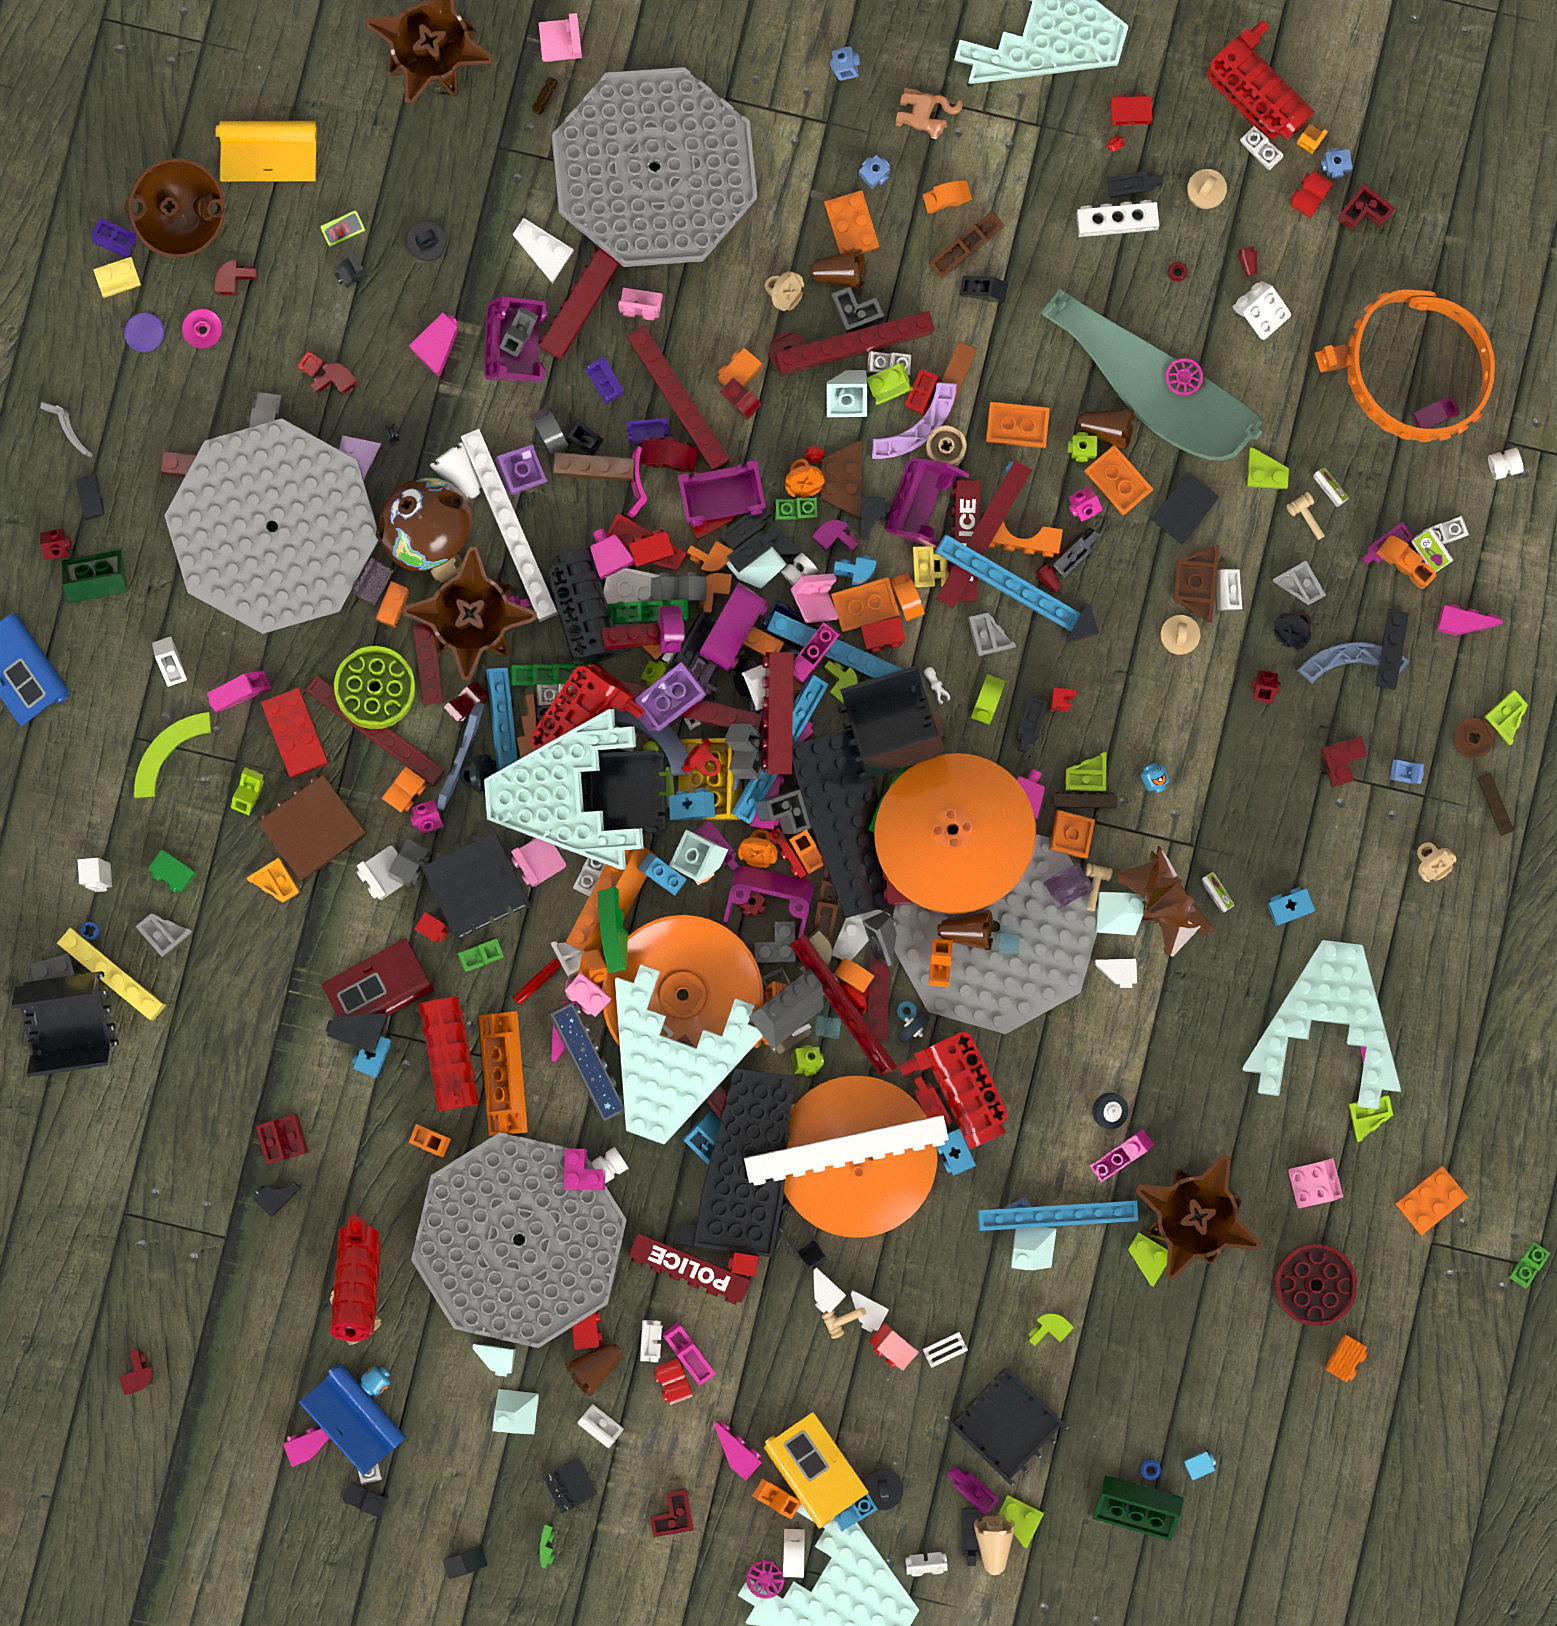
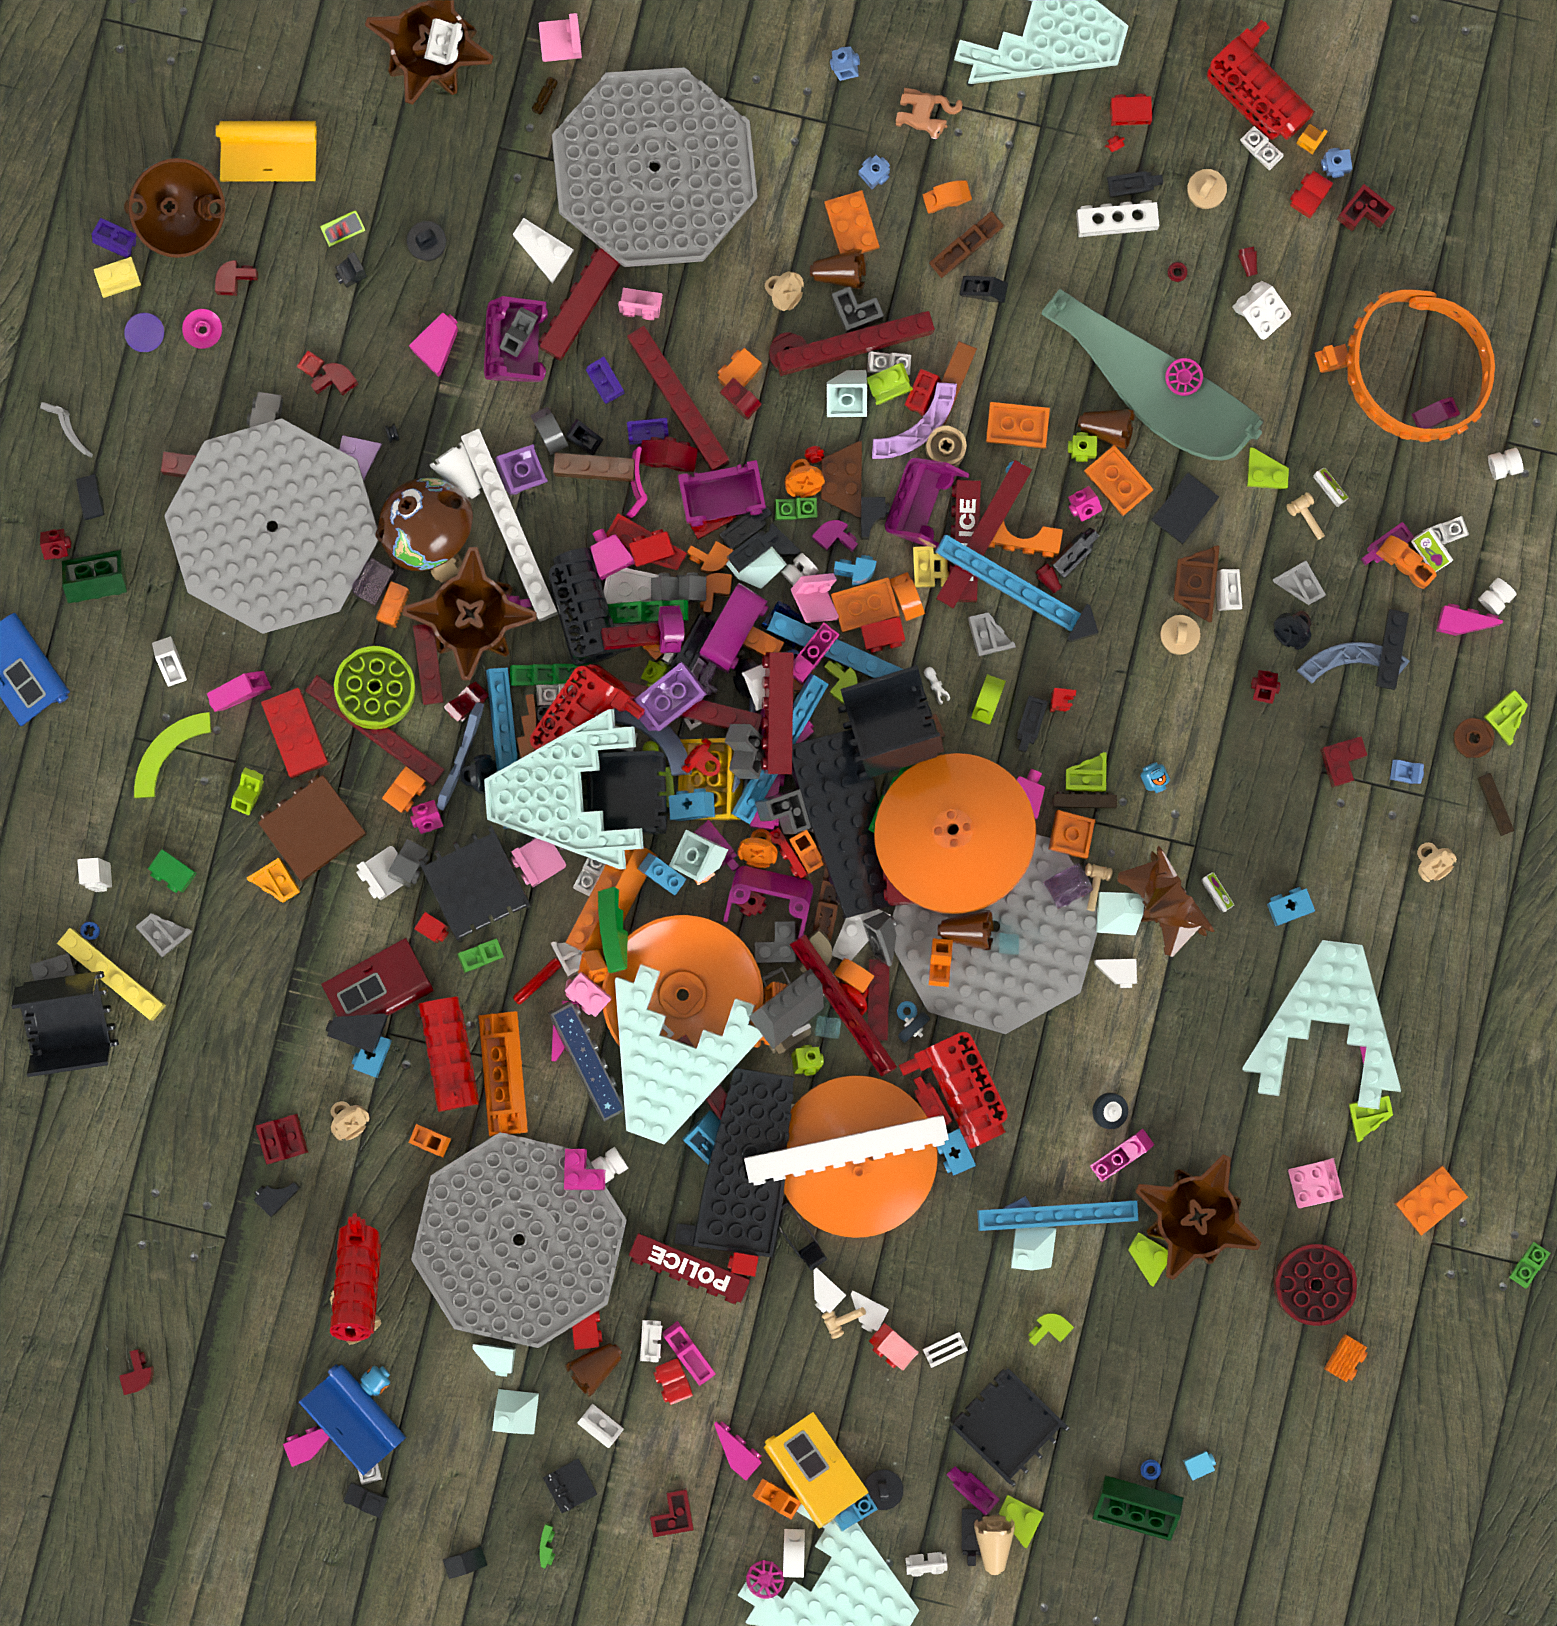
none -> tan tile [331,1101,369,1140]
none -> white bracket [424,18,463,65]
none -> white wheel [1478,578,1517,616]

